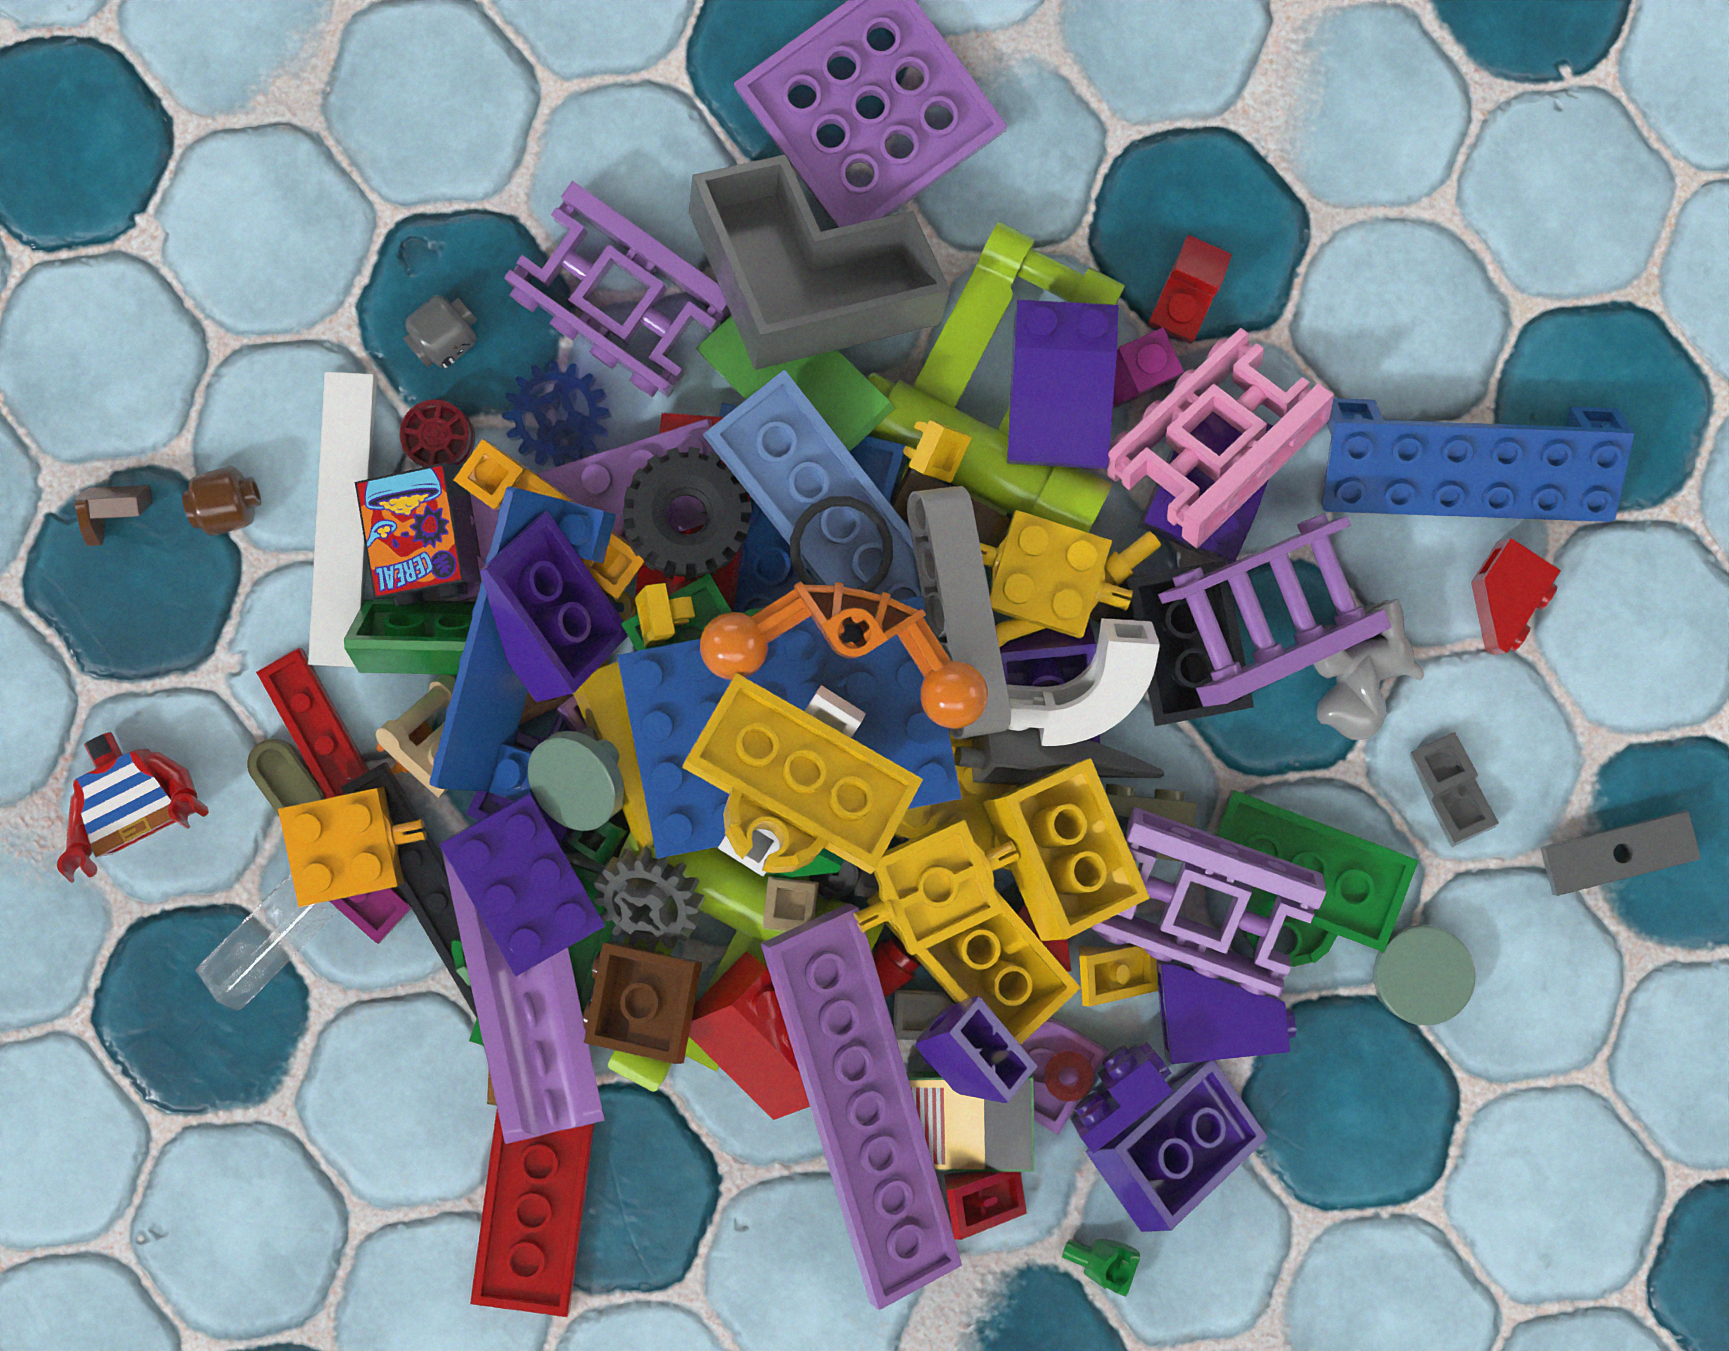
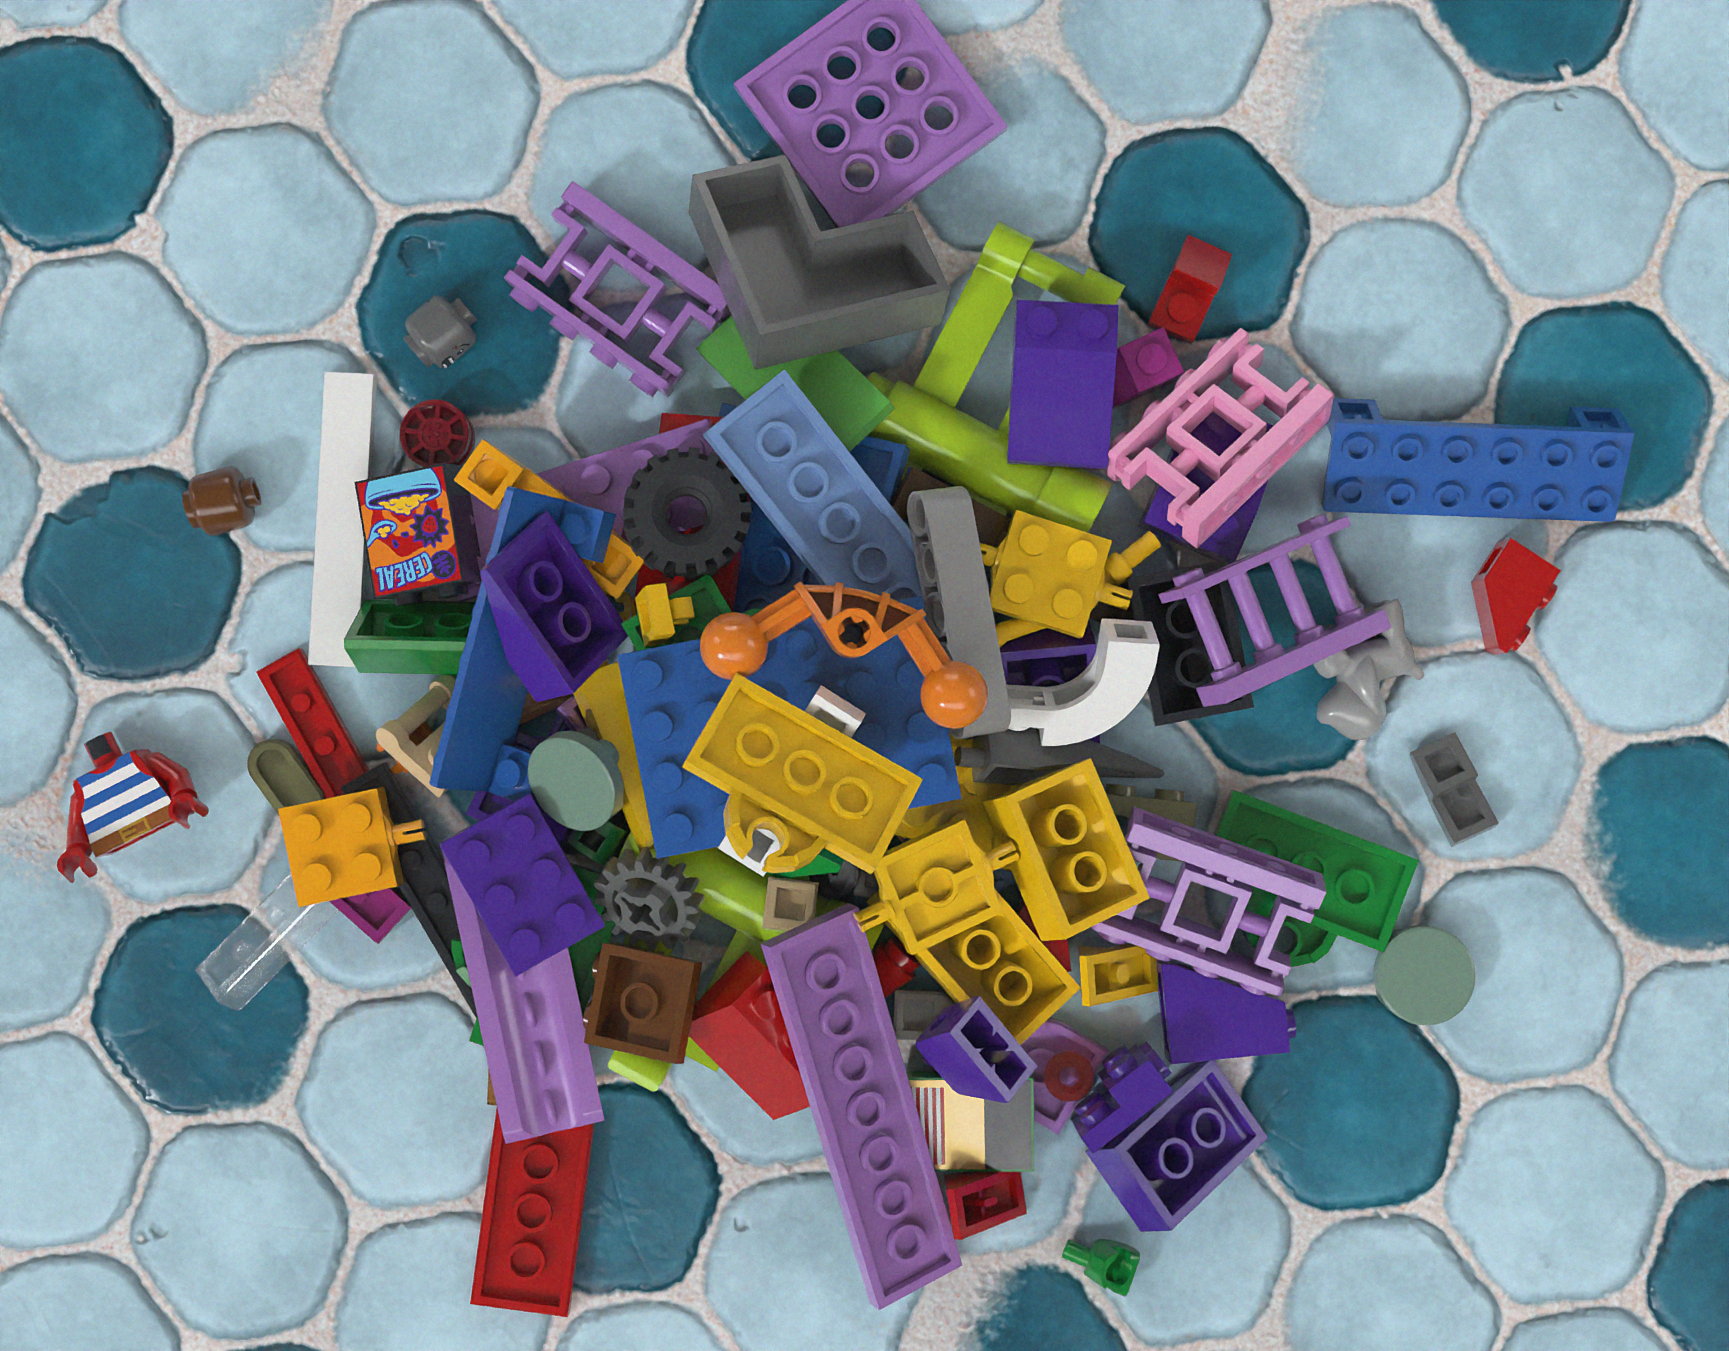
reddish brown tile [75,485,153,546] -> none
clear blue gear [502,360,612,467] -> none
black piece [790,496,893,592] -> none
yellow tile [903,420,972,483] -> none
dark grey tile [1540,811,1701,896] -> none

